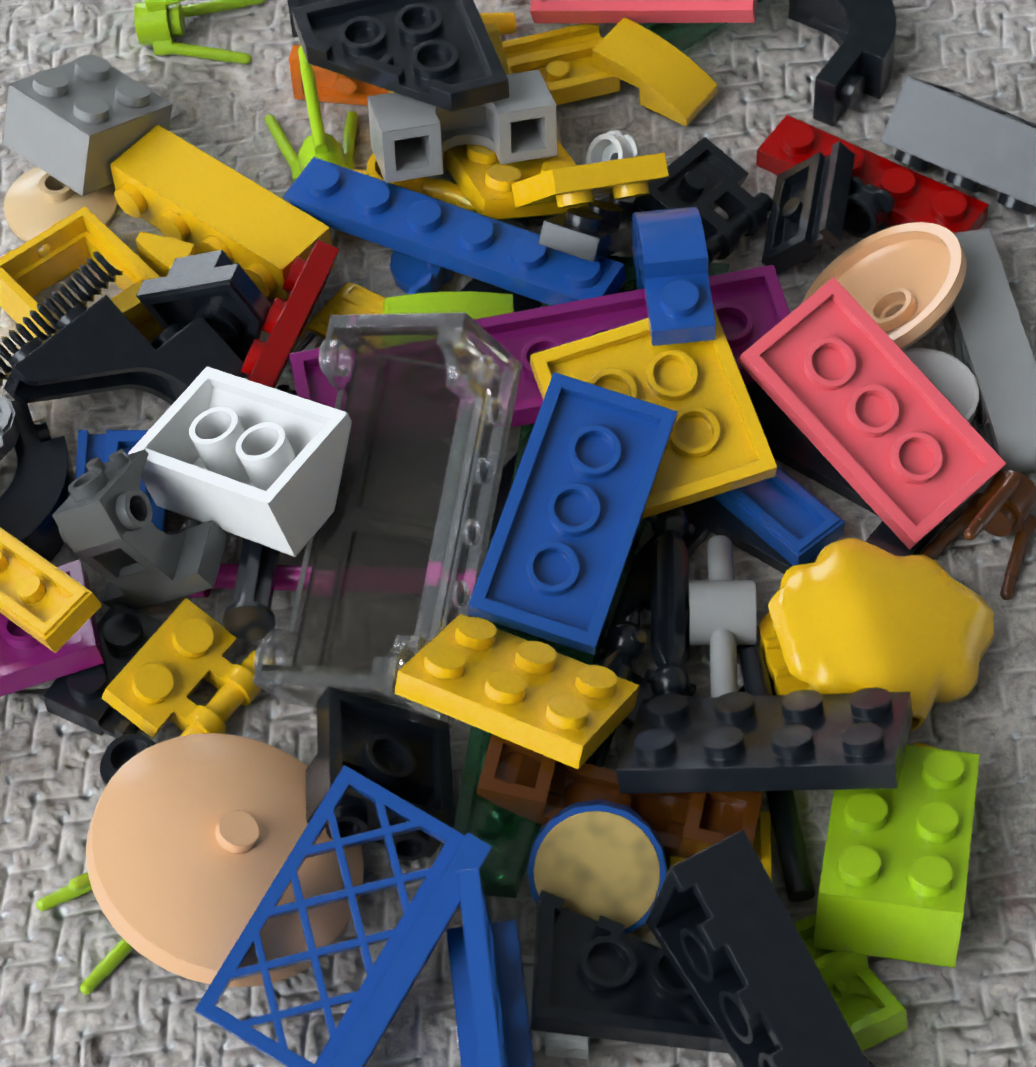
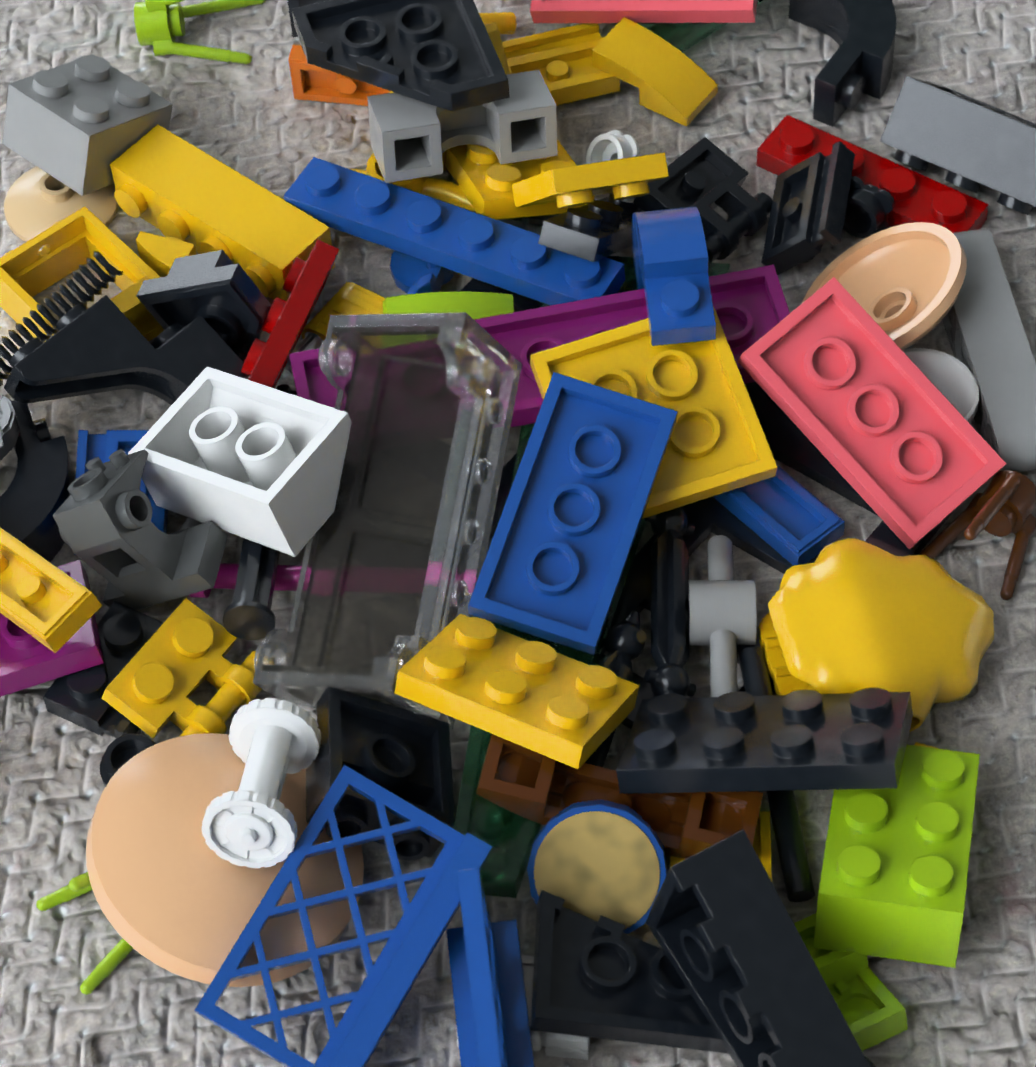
lime plant [264,46,358,183] -> none
none -> white hose [202,698,321,868]

